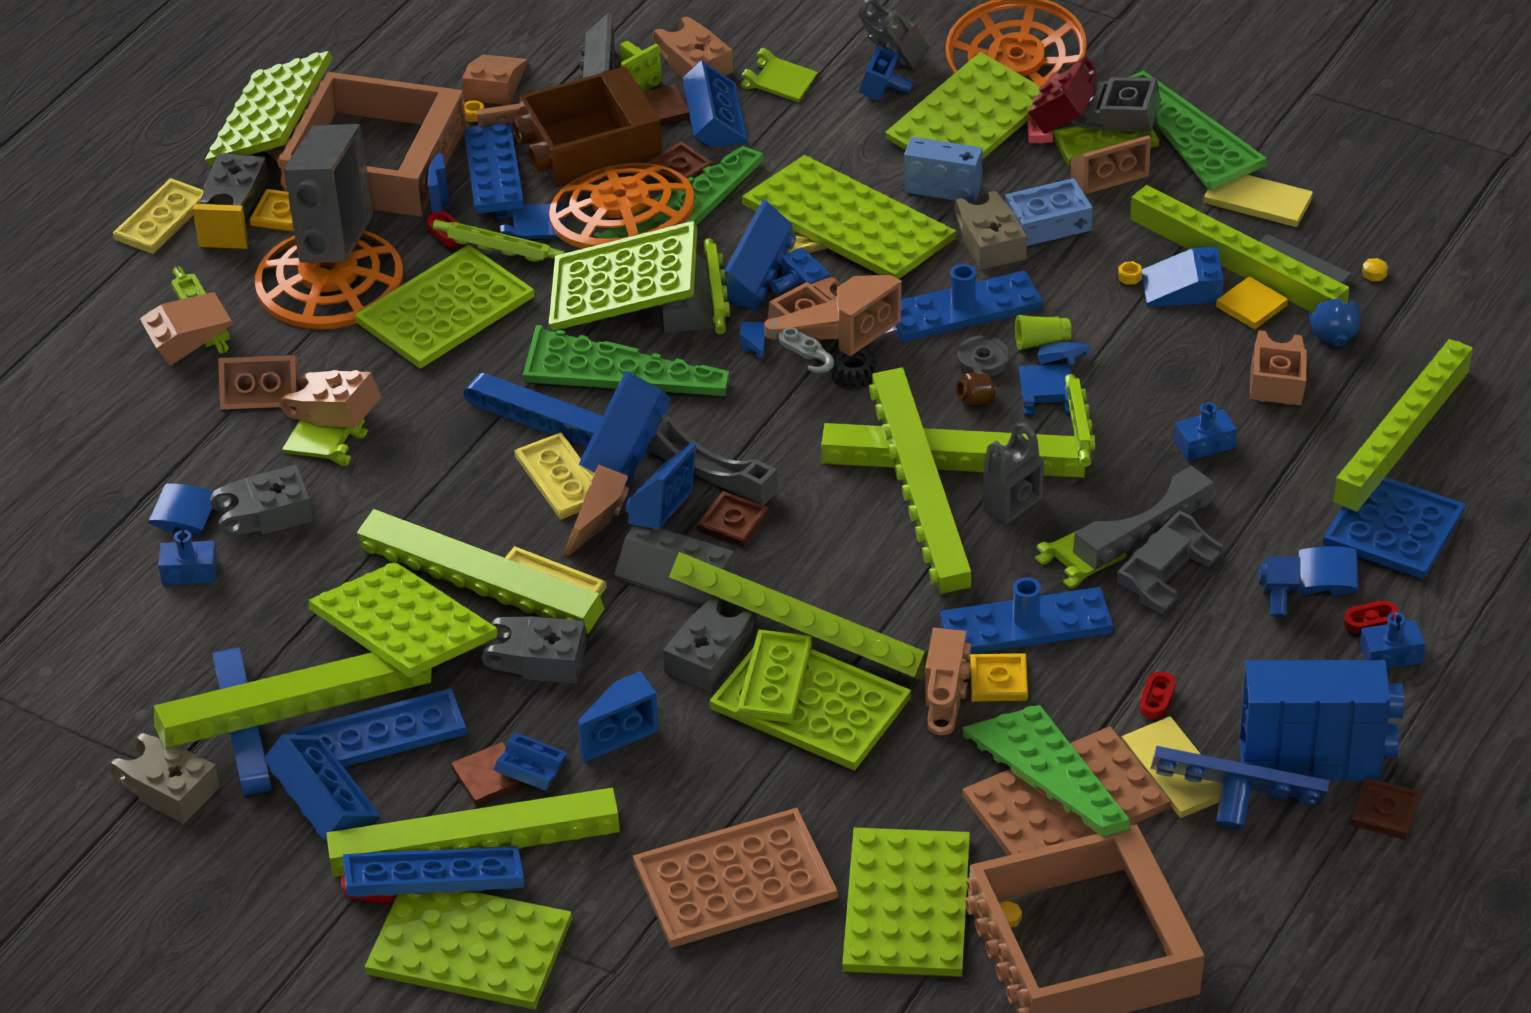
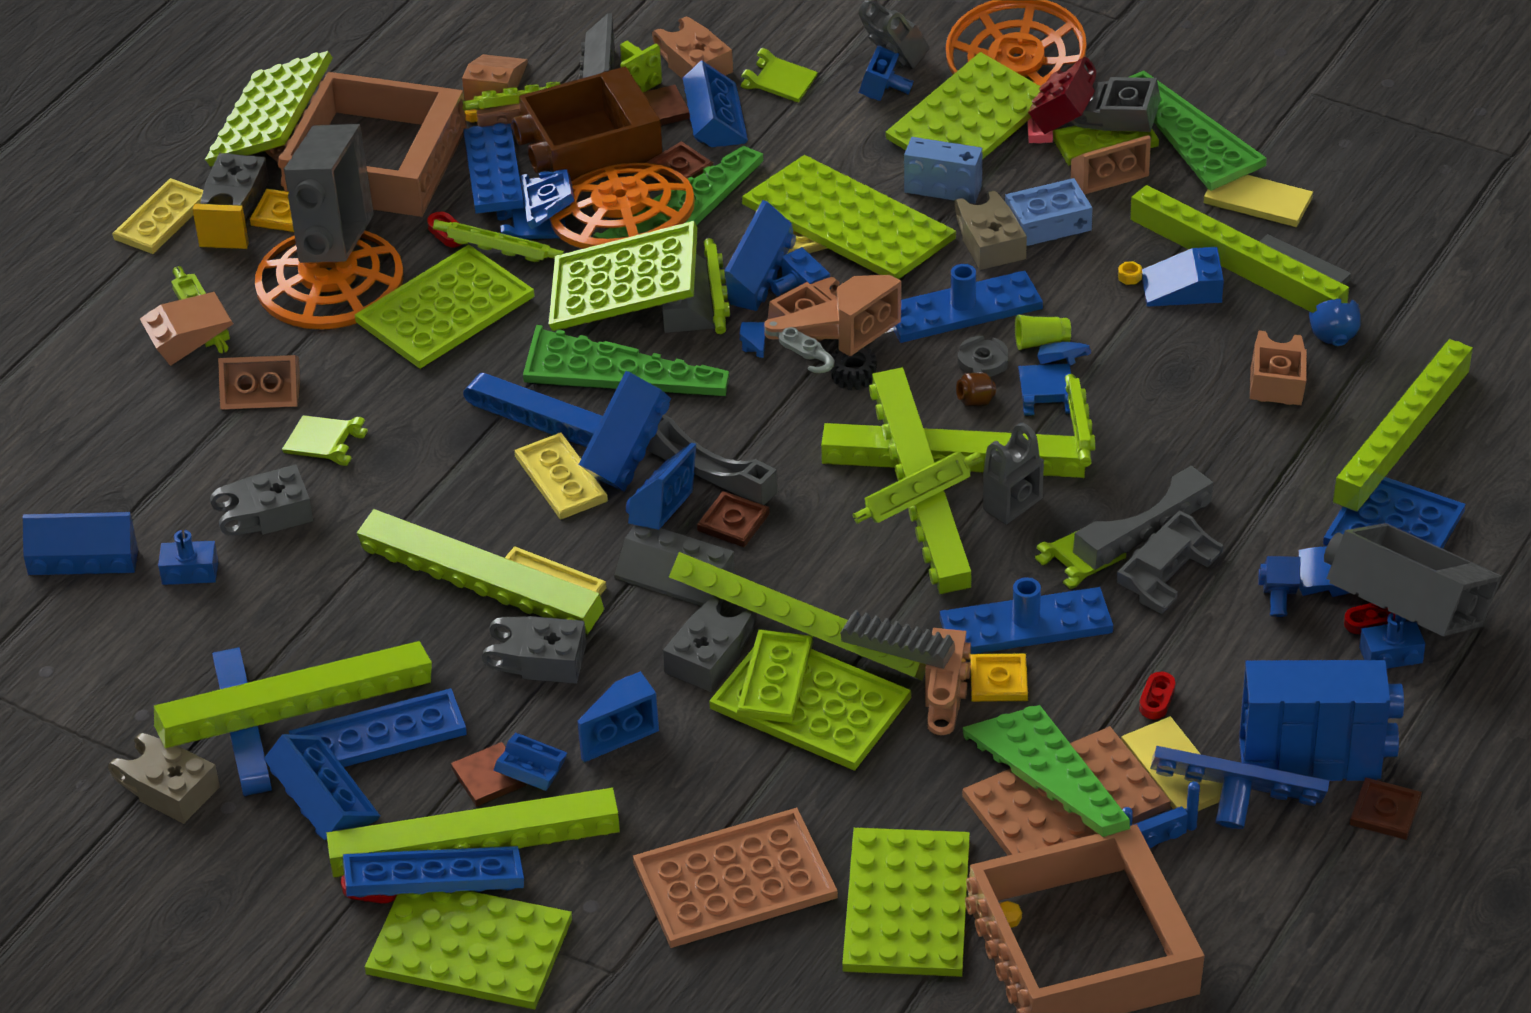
blue slope [148,484,213,536] -> none
nougat brick [279,370,381,427] -> none
lime plate [309,562,497,678] -> none
blue slope [428,153,450,213] -> none
nougat slope [564,464,629,556] -> none
blue brick [1174,402,1237,461] -> none
yellow tile [1216,276,1288,330] -> none
yellow tile [1362,258,1388,282] -> none
none -> blue slope [23,512,138,575]
none -> lime plate [462,82,560,111]
none -> blue wing [520,169,575,229]
none -> dark grey gear [840,610,955,669]
none -> lime plate [853,451,983,524]
none -> blue plate [1122,782,1200,848]
none -> dark grey brick [1324,523,1502,636]

